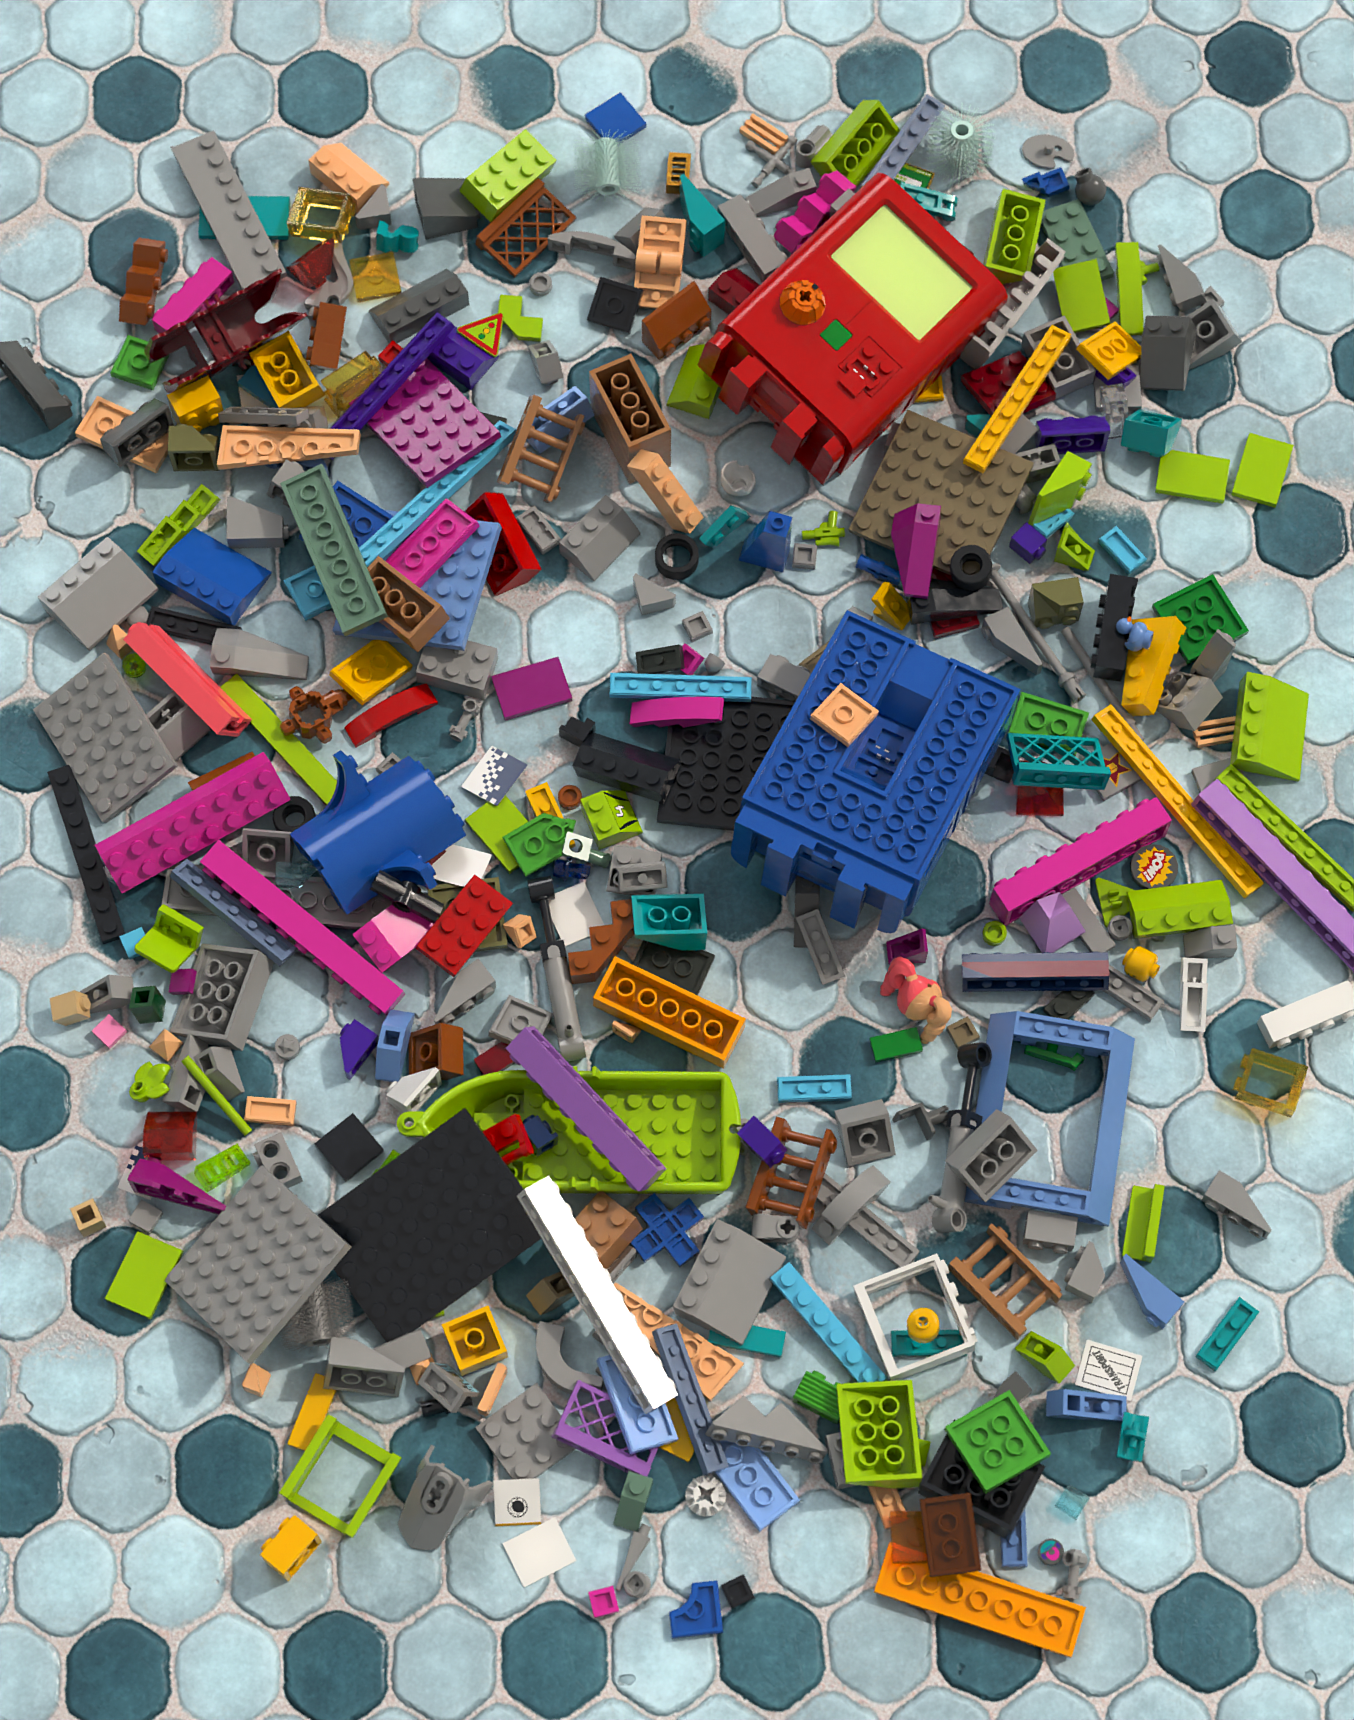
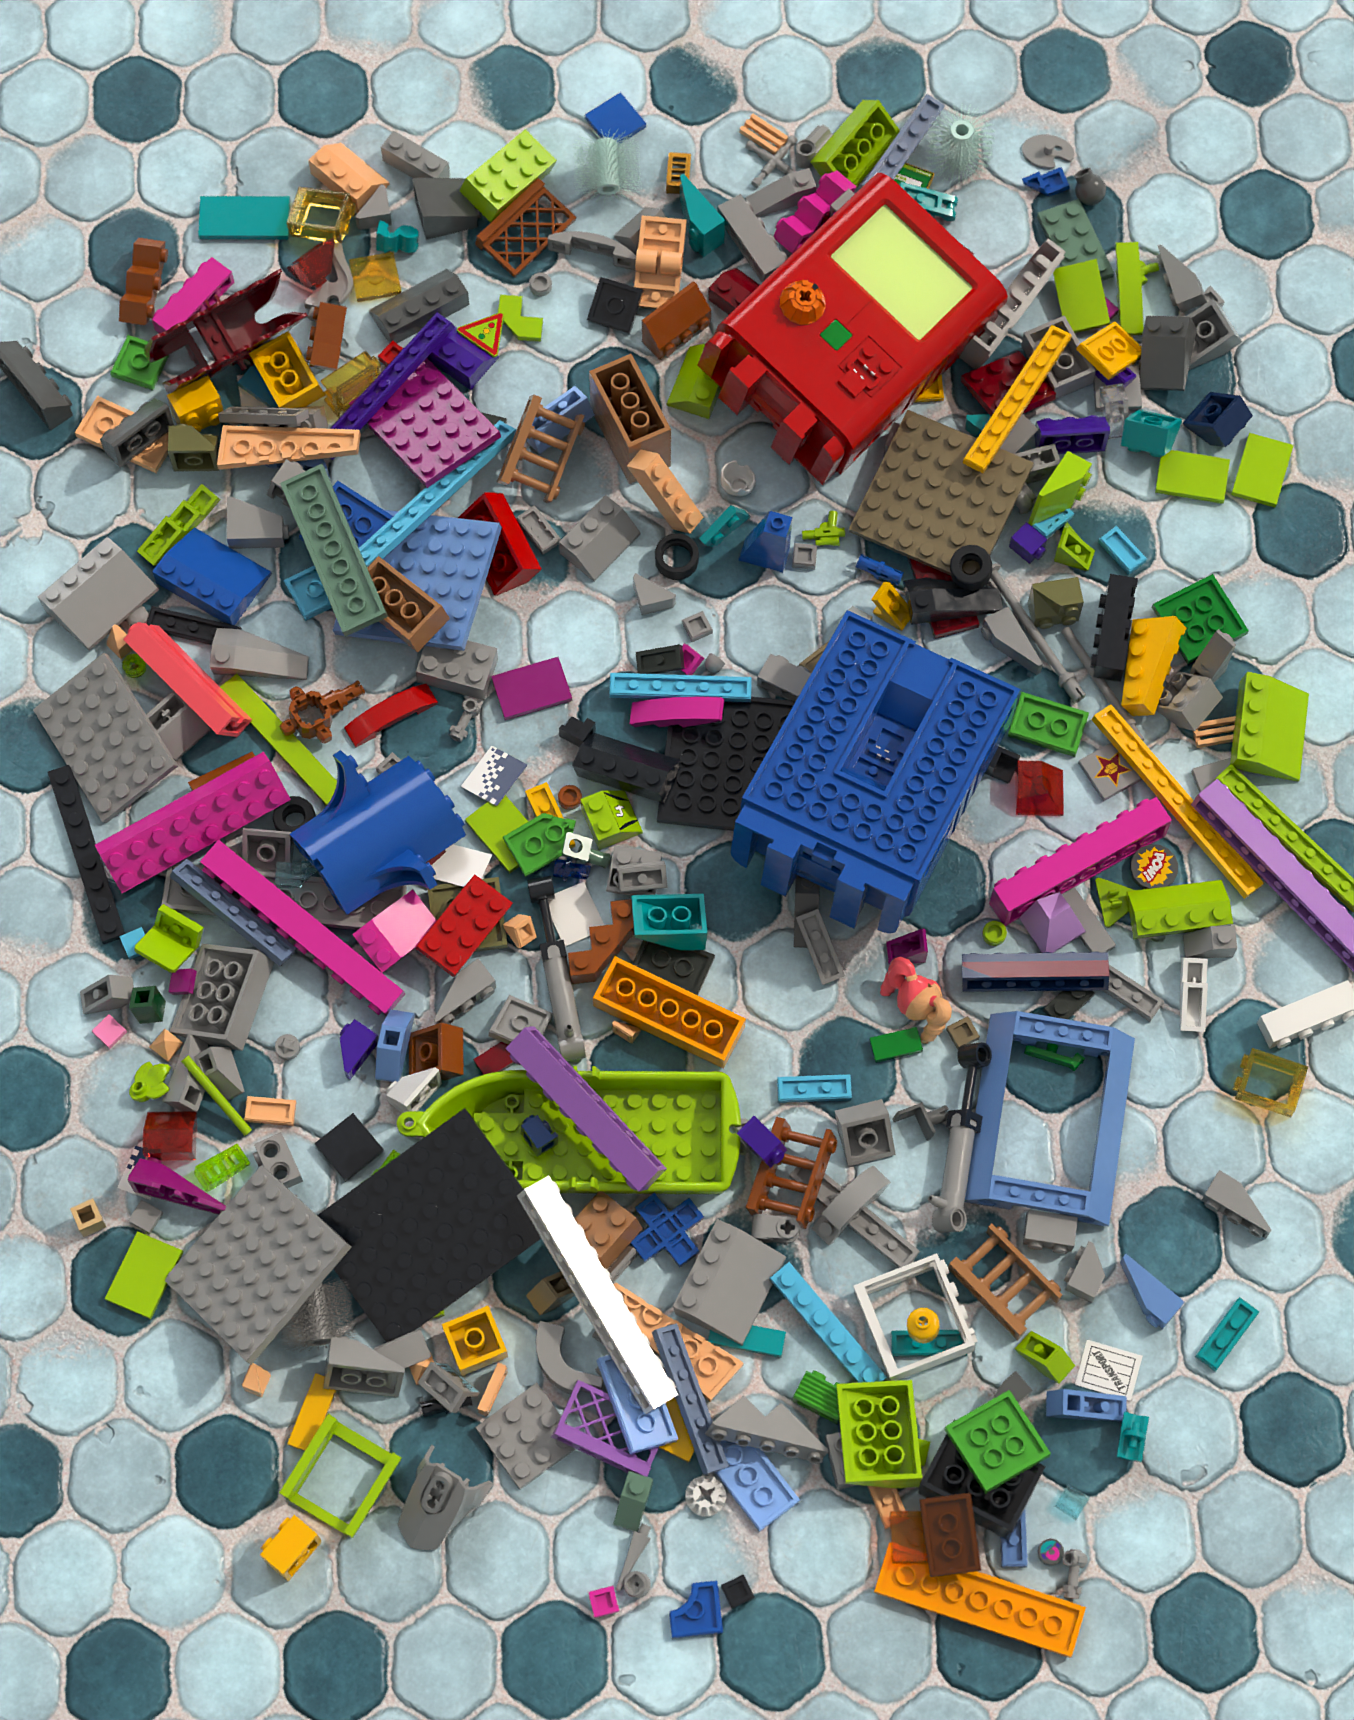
tan brick [50,990,91,1026] -> none
light grey plate [171,130,287,290] -> none
yellow tile [329,640,413,705] -> none
black piece [370,870,444,923] -> none
dark pink tile [386,498,480,588] -> none
red plate [483,1114,534,1165] -> none
white sticker [493,1478,541,1526] -> none
white sticker [503,1517,577,1587] -> none
light grey slope [528,340,564,385] -> none
light nougat tile [810,683,879,747] -> none
magenta wedge [891,503,941,599] -> none
light grey slope [945,1109,1038,1202] -> none
lime slope [983,189,1046,284] -> none
teal fence [1006,733,1111,790] -> none
light grey tile [1108,915,1133,941] -> none
medium blue animal [1116,616,1154,651] -> none
yellow head [1122,946,1160,982] -> none
lime panel [1122,1184,1165,1263] -> none
none -> light grey brick [381,130,450,178]
none -> dark blue slope [1183,392,1253,447]

